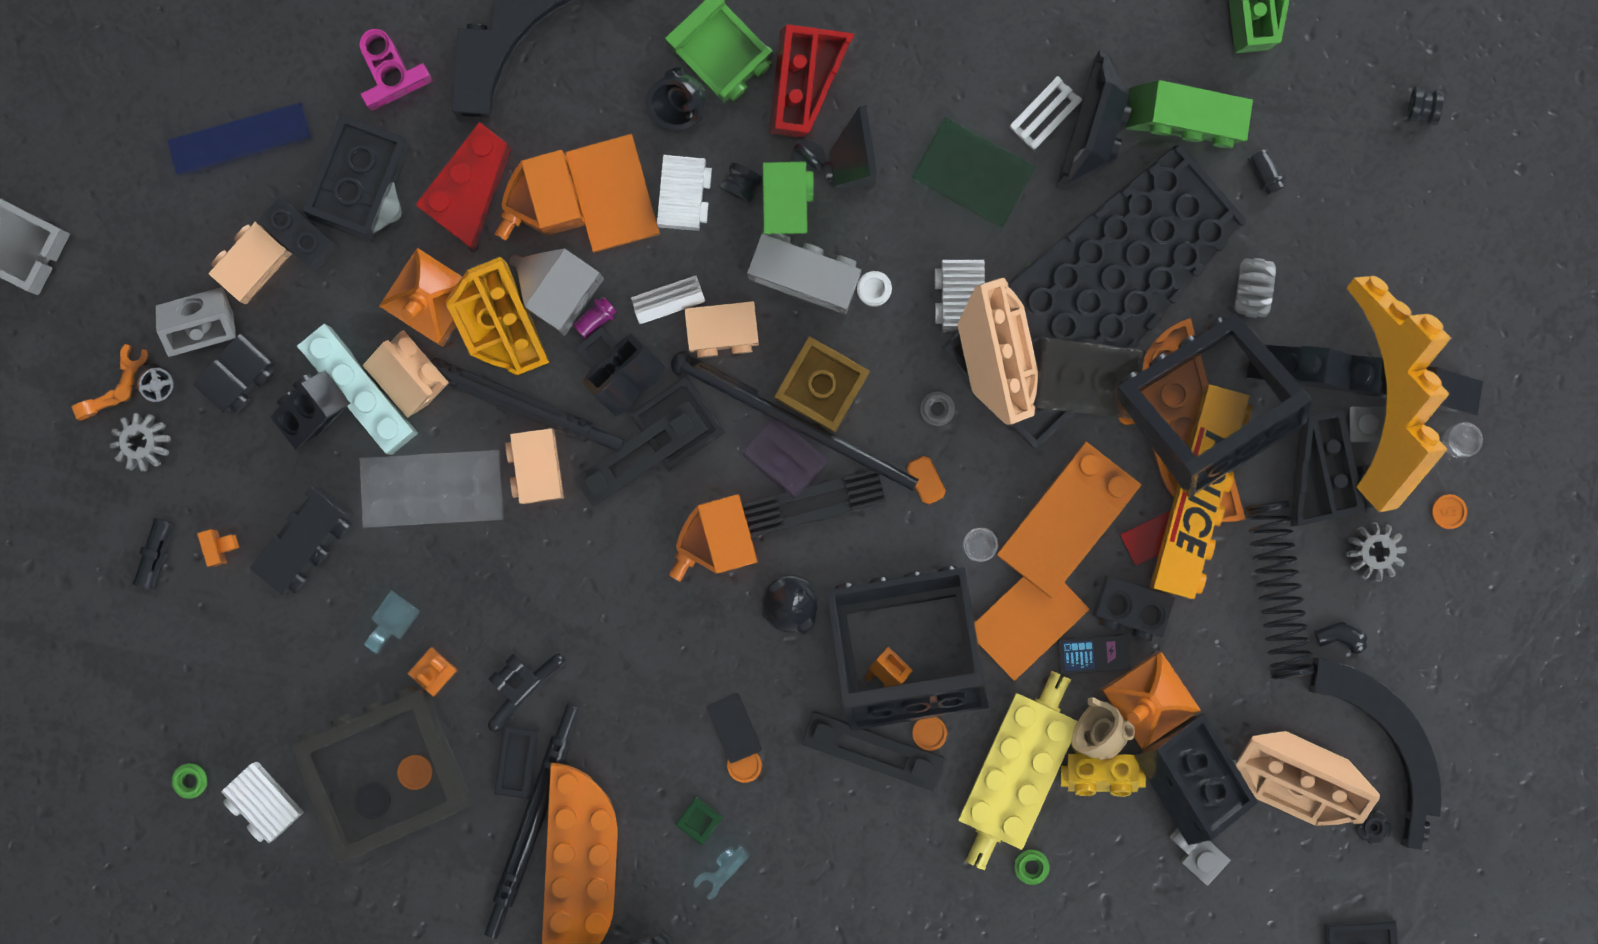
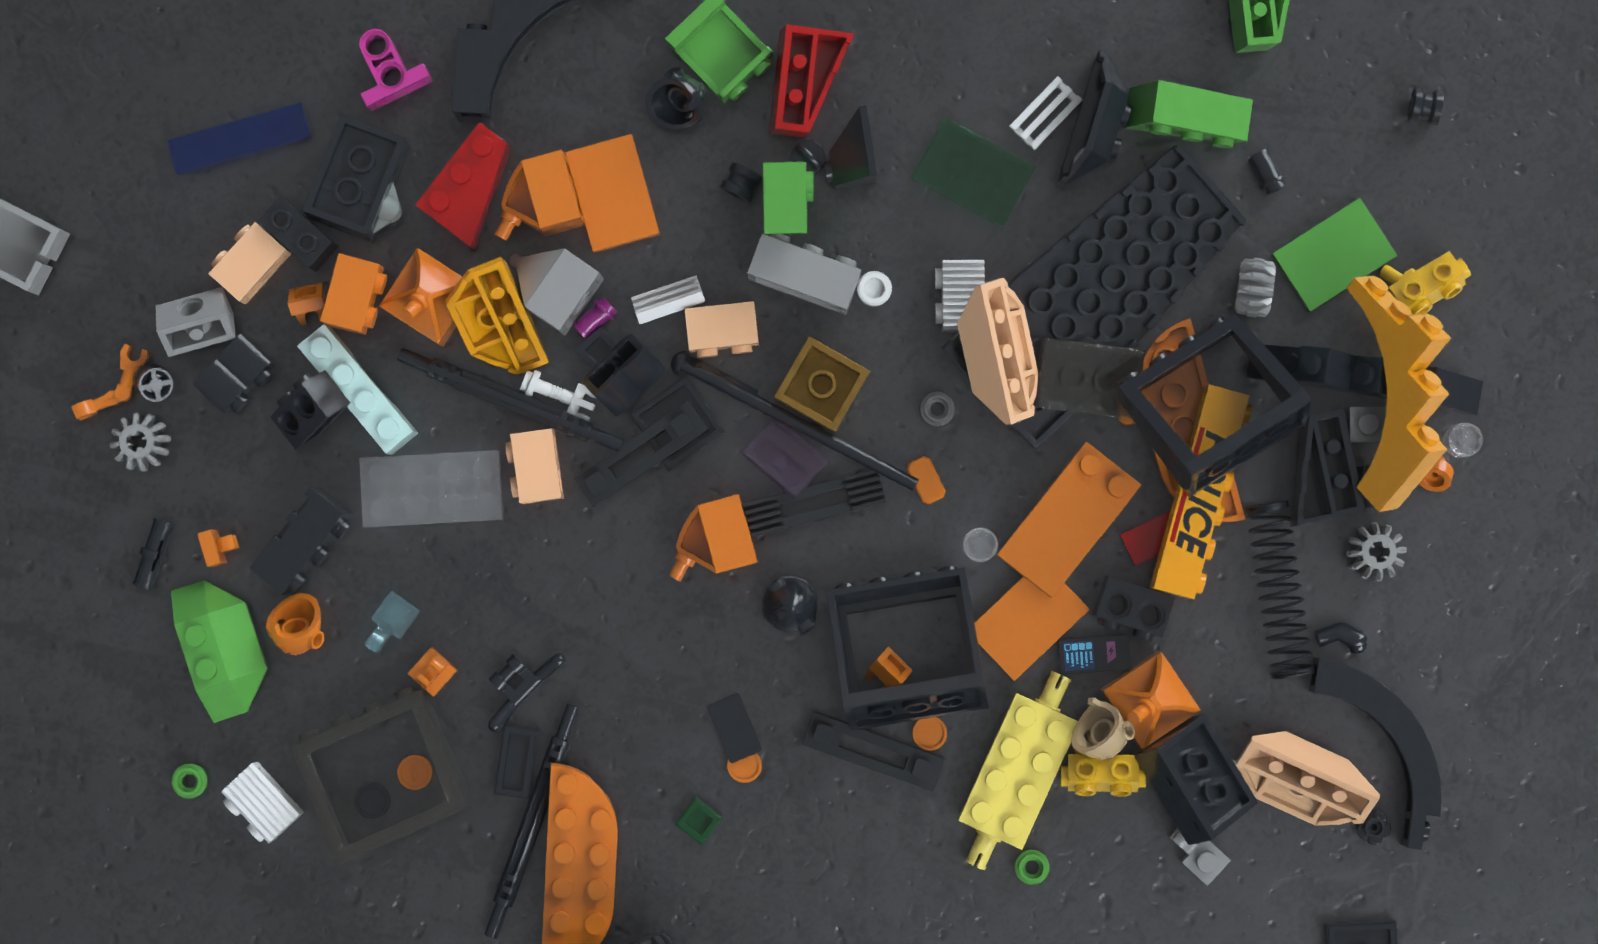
light nougat brick [362,330,449,418] -> none
white brick [657,155,712,231] -> none
clear light blue plate [693,844,750,900] -> none
orange piece [1431,494,1467,529] -> none
none -> bright green wedge [171,580,268,723]
none -> orange helmet [266,593,324,656]
none -> orange tile [288,282,327,325]
none -> orange slope [320,253,387,335]
none -> white hinge [519,370,596,421]
none -> bright green tile [1271,198,1398,313]
none -> yellow brick [1379,251,1471,316]
none -> orange tile [1419,456,1454,492]

